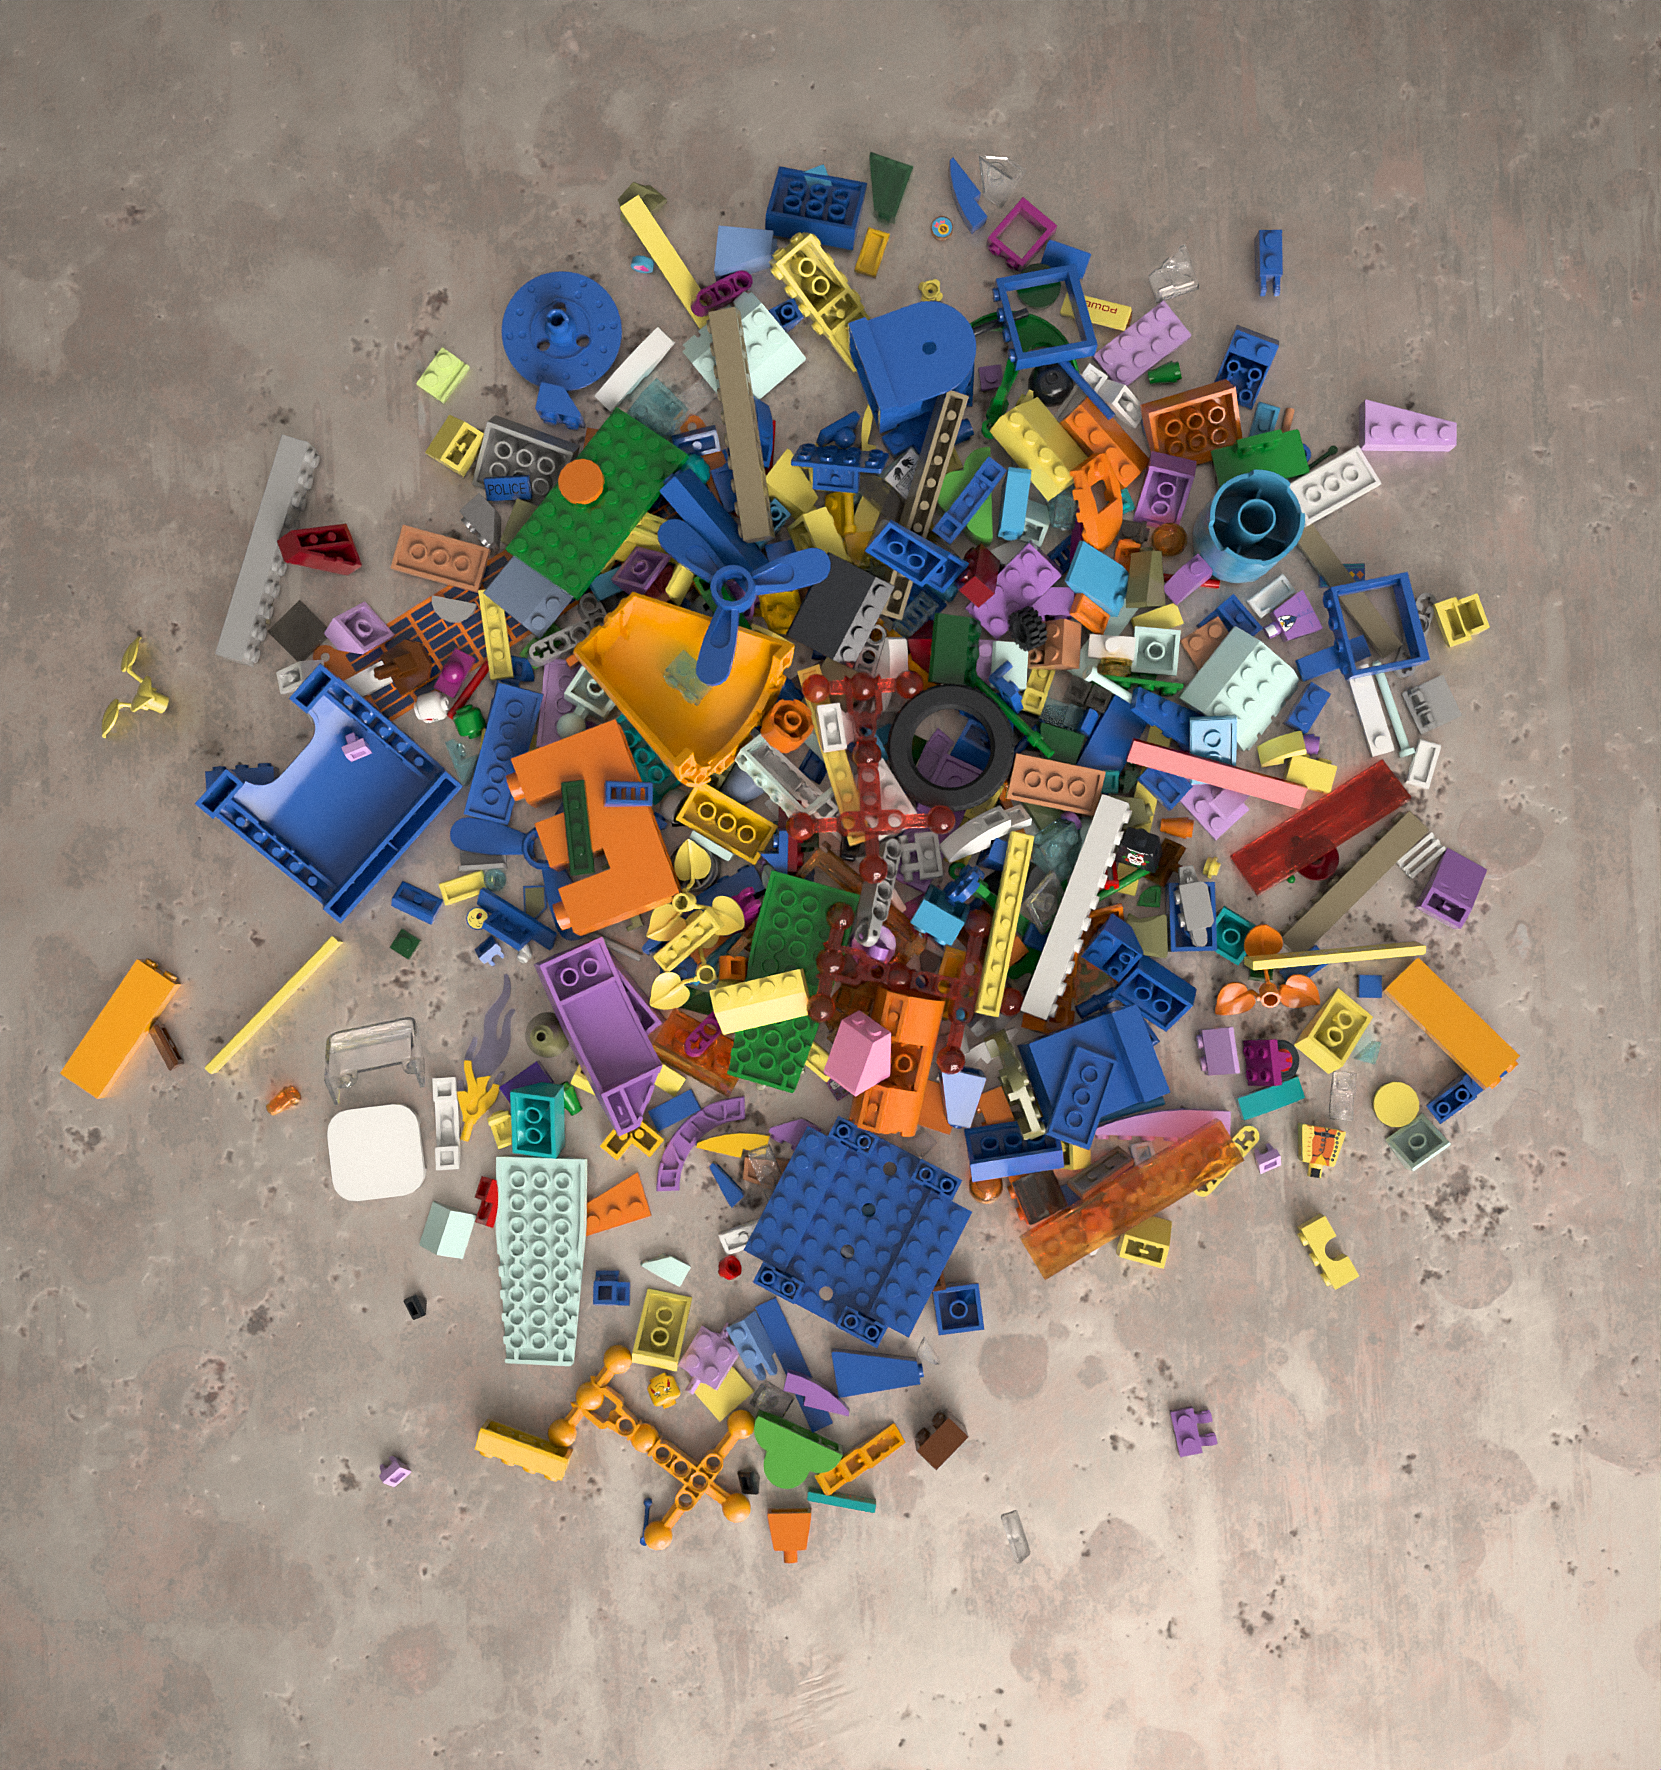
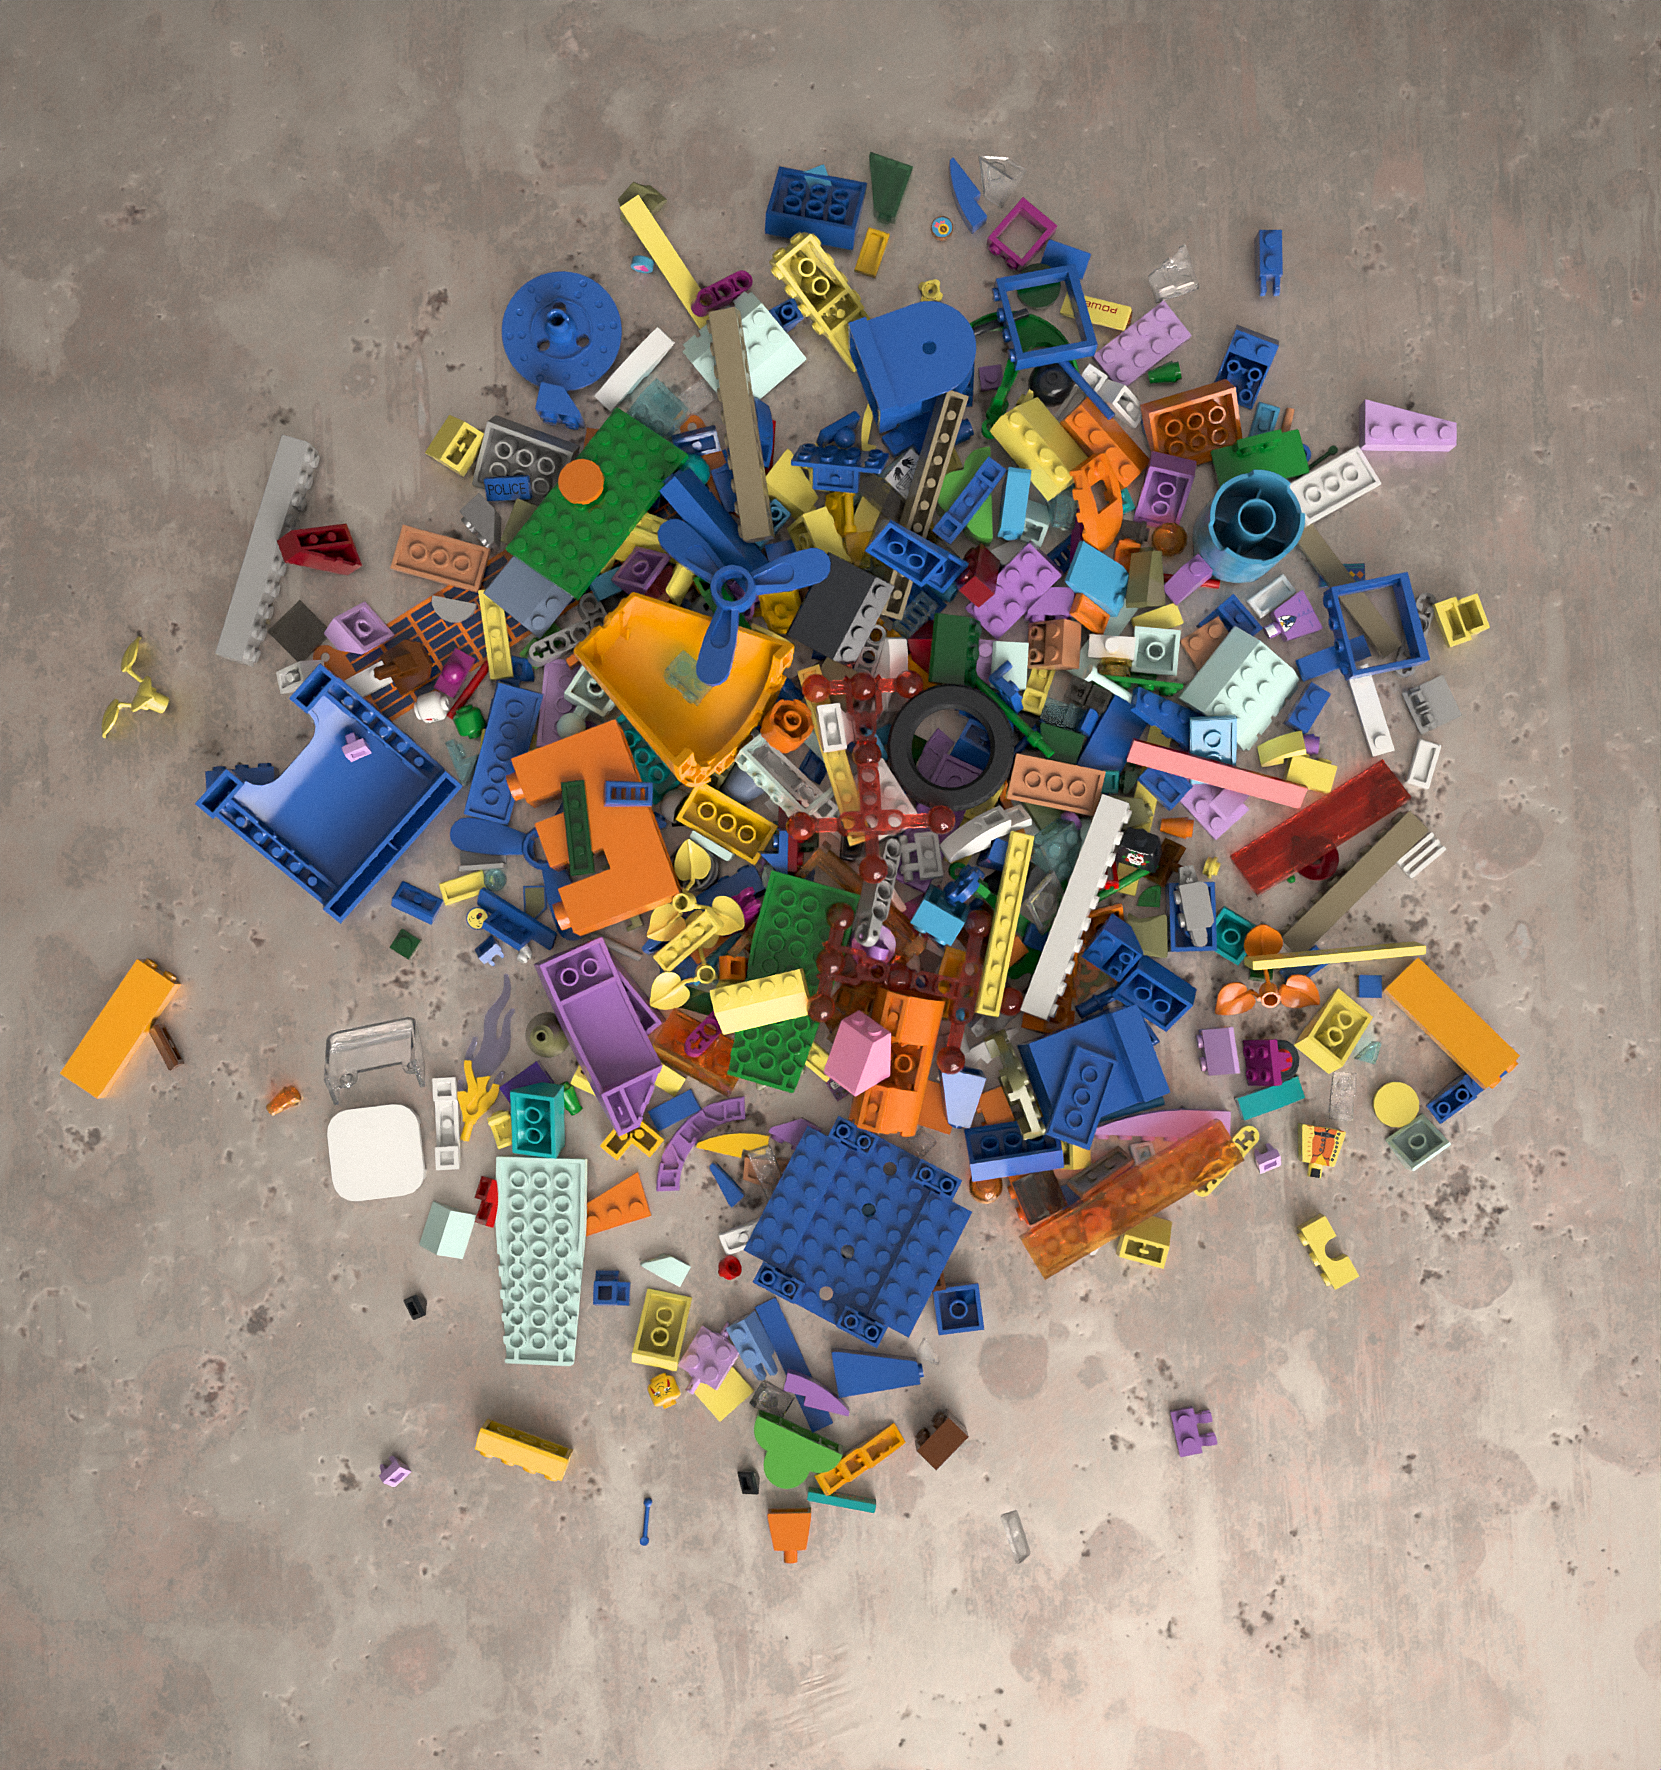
light yellow tile [205,936,343,1074] -> none
yellowish green plate [416,347,470,404] -> none
light orange piece [548,1345,755,1550] -> none
medium blue slope [714,226,778,282] -> none
black tyre [1008,606,1047,652] -> none
light aqua bar [1372,660,1416,758] -> none
medium lavender slope [1414,847,1487,929] -> none

